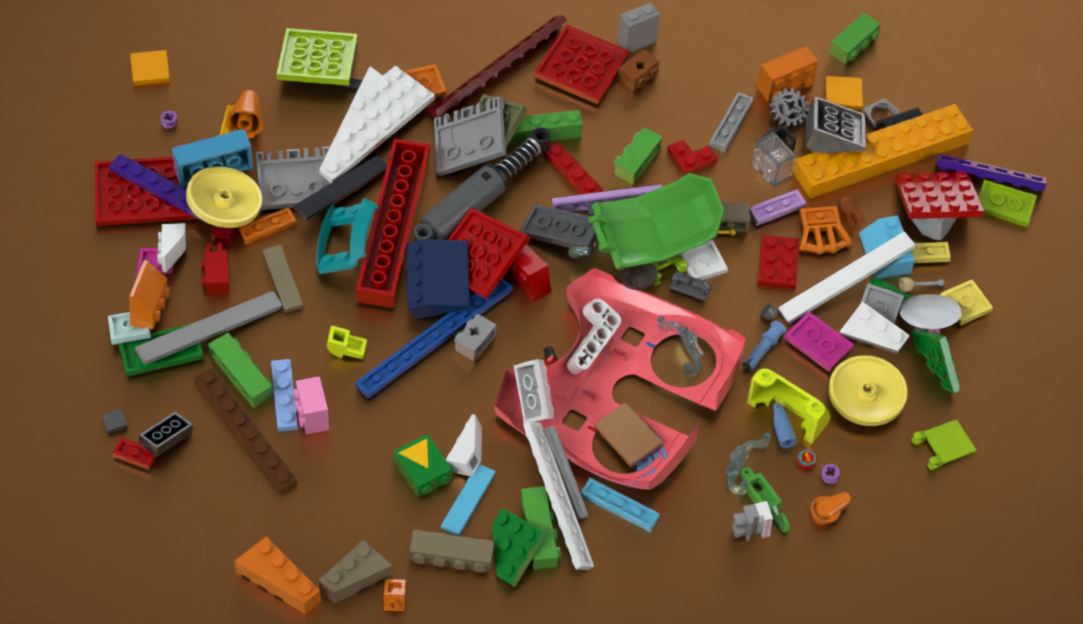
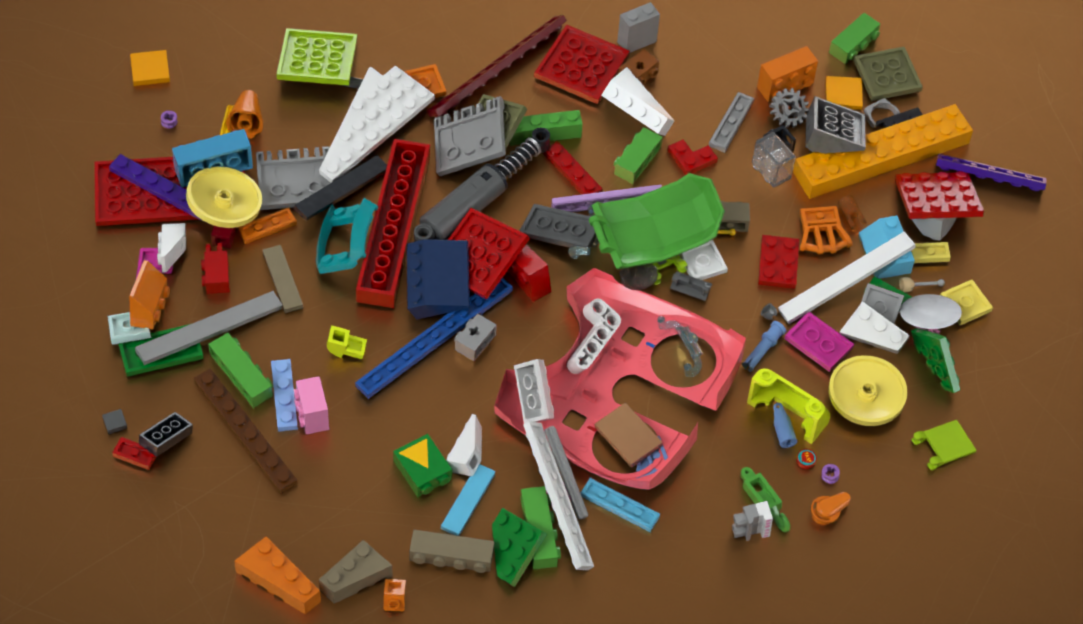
arm [544,346,558,366] -> none
clear light blue piece [725,433,771,496] -> none
lavender plate [750,189,806,226] -> none
lime tile [978,179,1037,227] -> none
none -> white wedge [601,67,675,136]
none -> olive plate [853,47,923,101]

